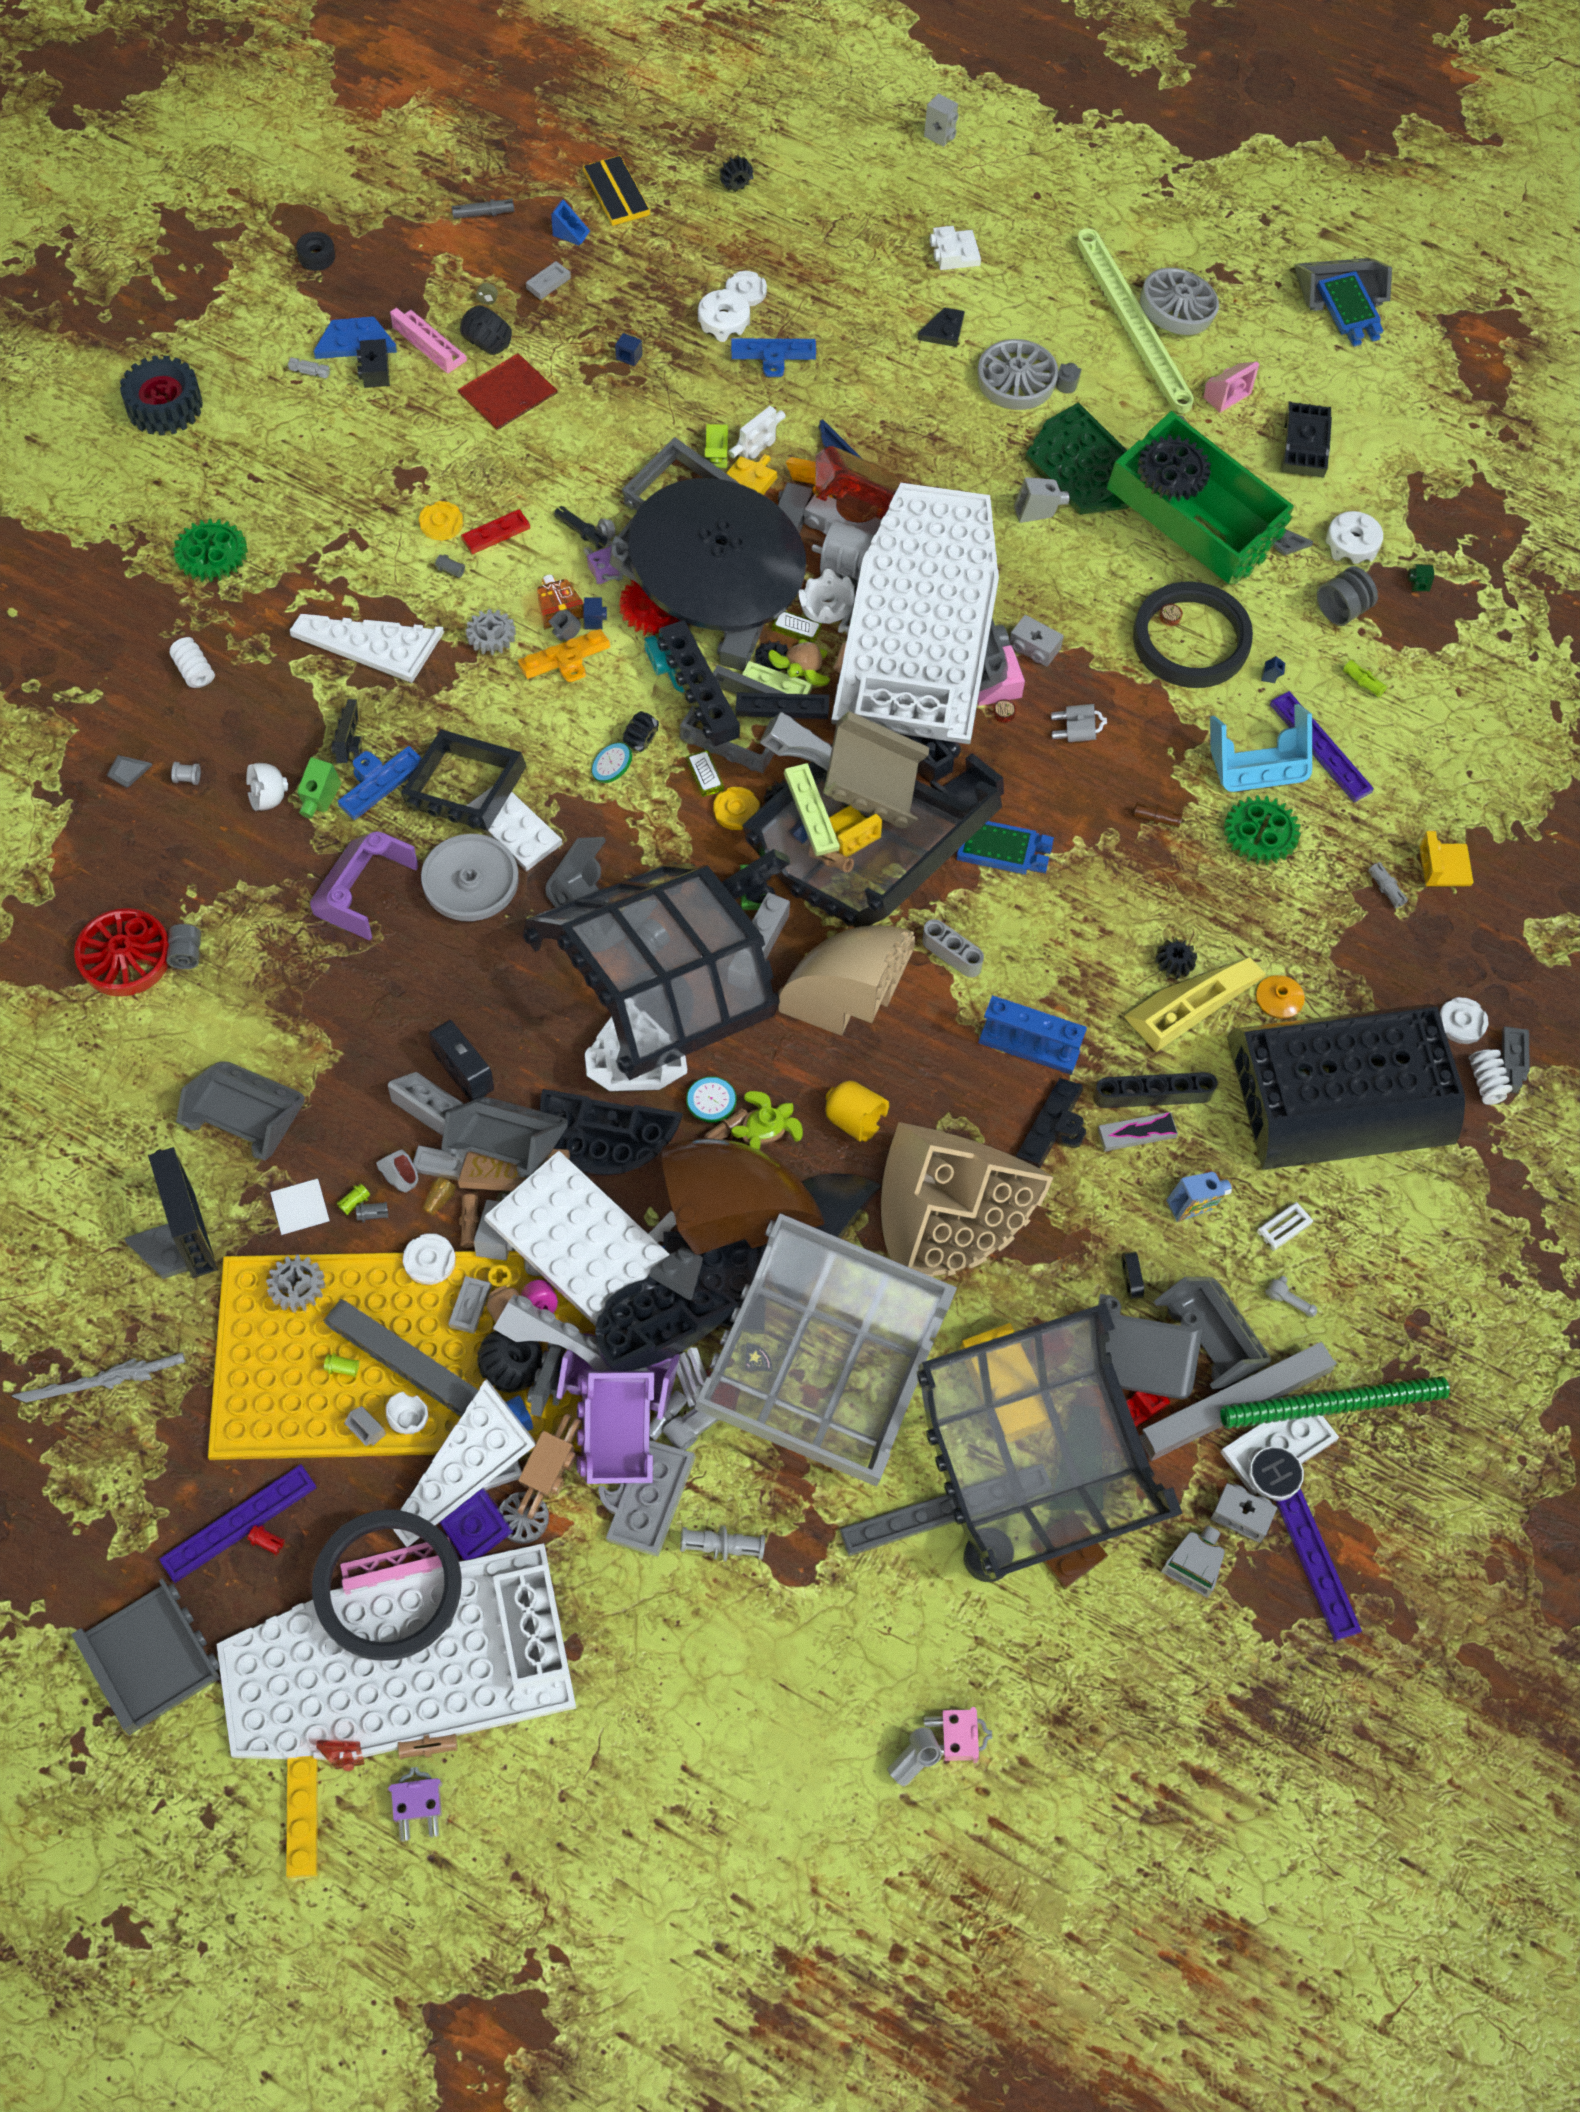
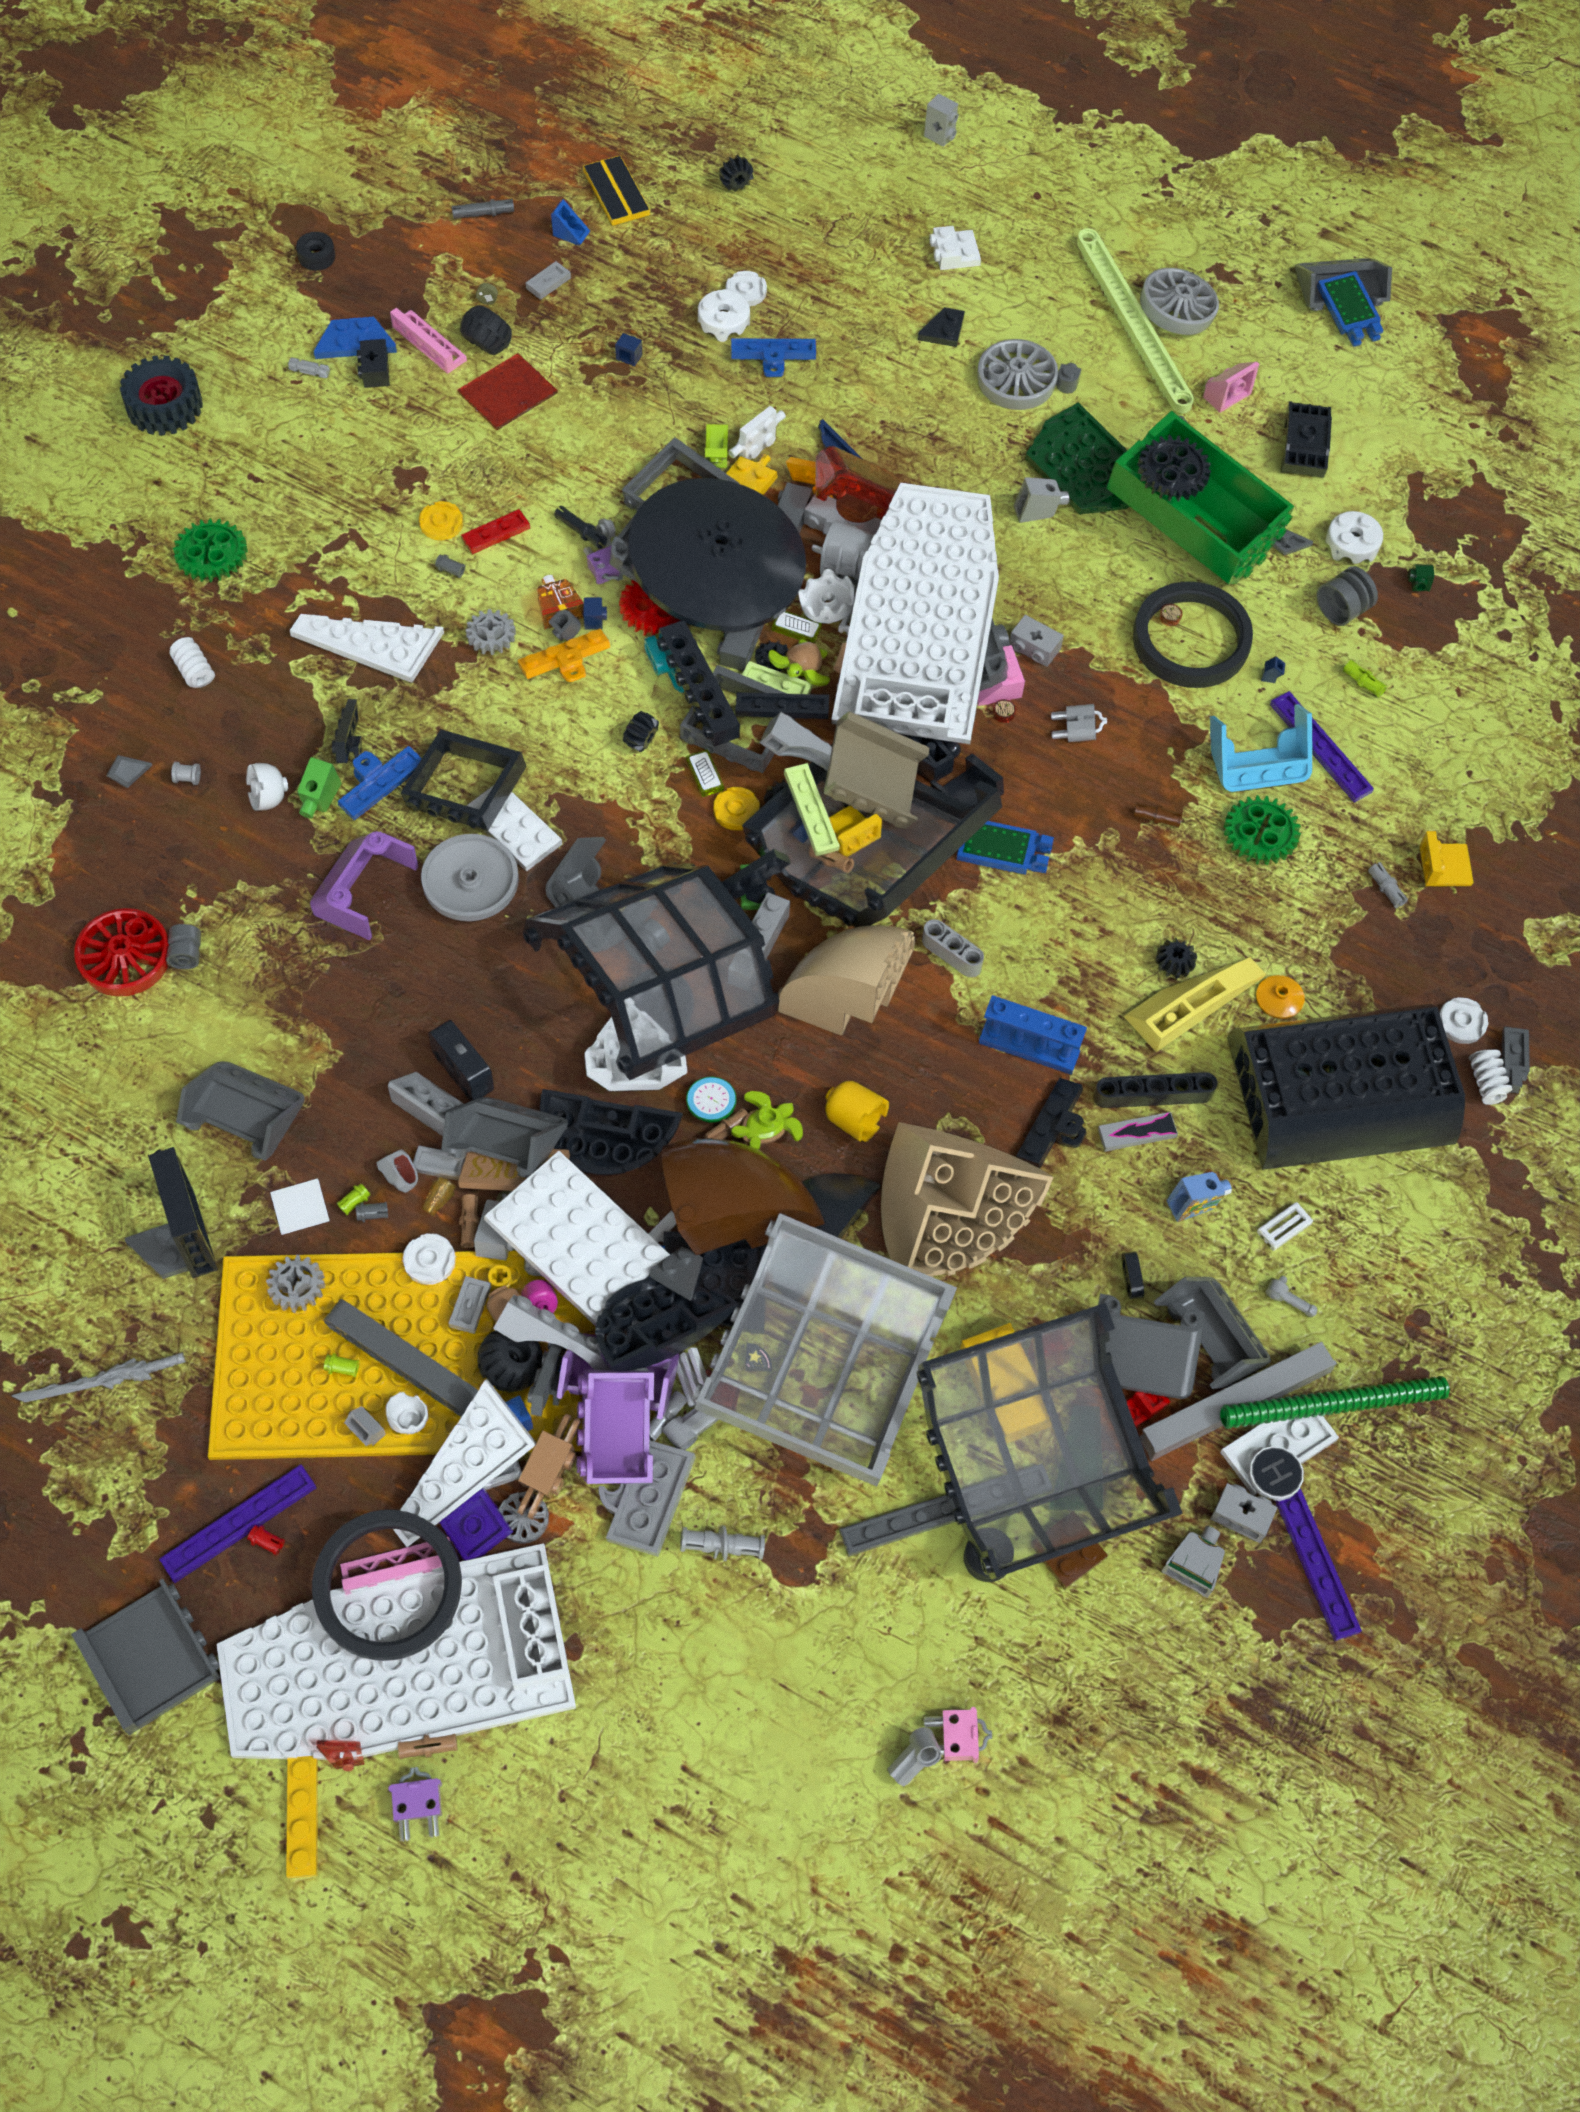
piece [591,742,632,783] -> none

